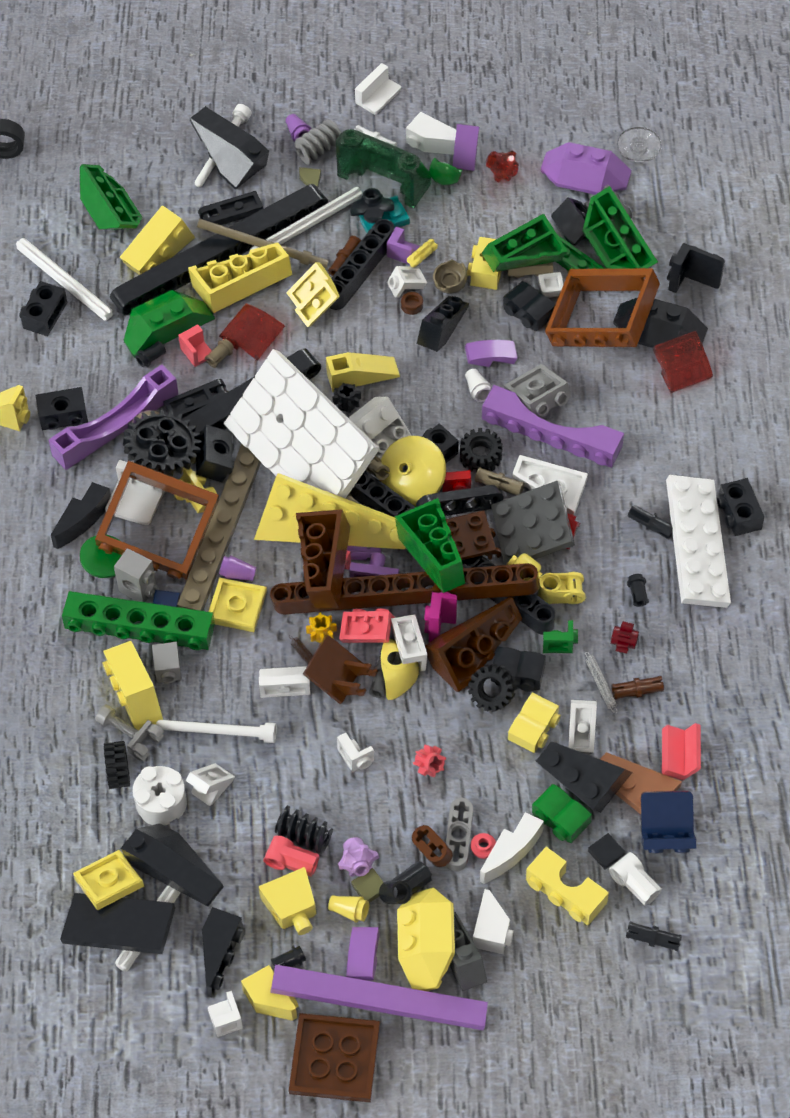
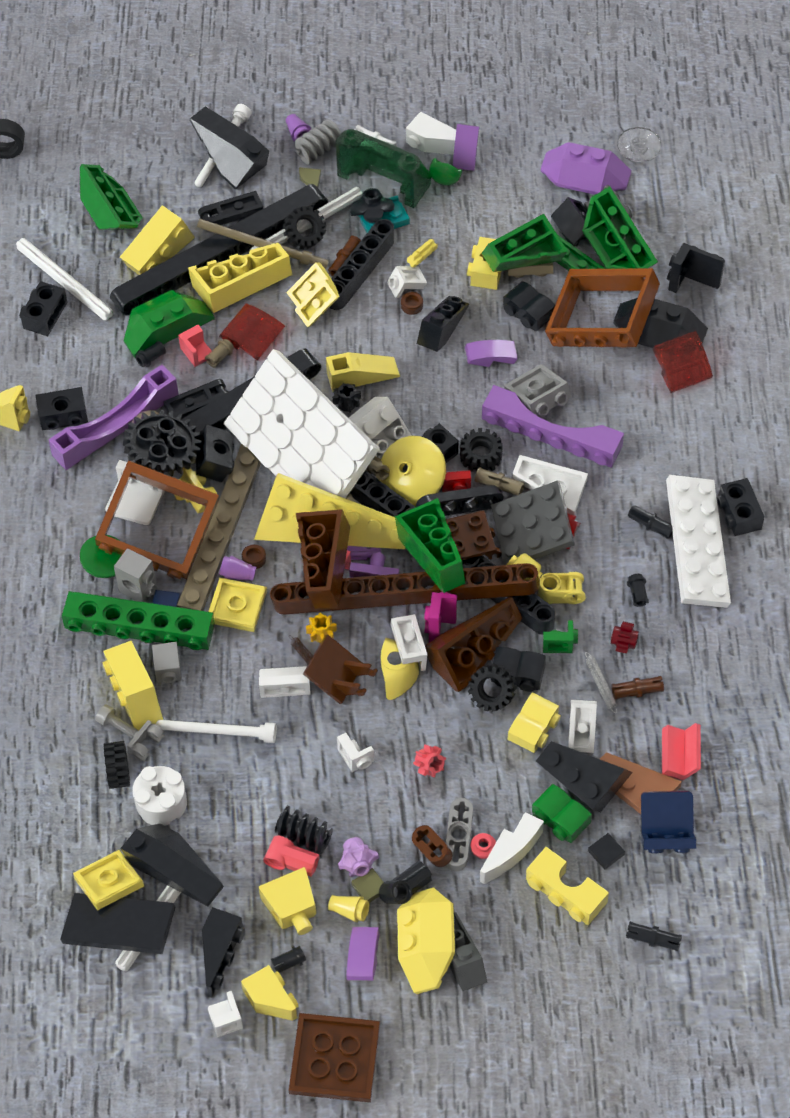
black slope [51,482,111,549] -> none
white slope [186,763,235,806] -> none
medium lavender tile [270,964,488,1031] -> none
coral bracket [339,608,395,643] -> none
white panel [355,63,401,115] -> none
dark grey pin [369,648,396,698] -> none
medium lavender panel [387,227,420,265] -> none
dark tan hair [433,259,468,294] -> none
white cone [465,369,492,402] -> none
white slope [473,889,514,954] -> none
clear red rock [486,150,519,183] -> none
white plate [538,272,563,297] -> none
white piece [609,852,662,906] -> none
none -> reddish brown tile [242,544,266,569]
none -> black tyre [283,206,326,249]

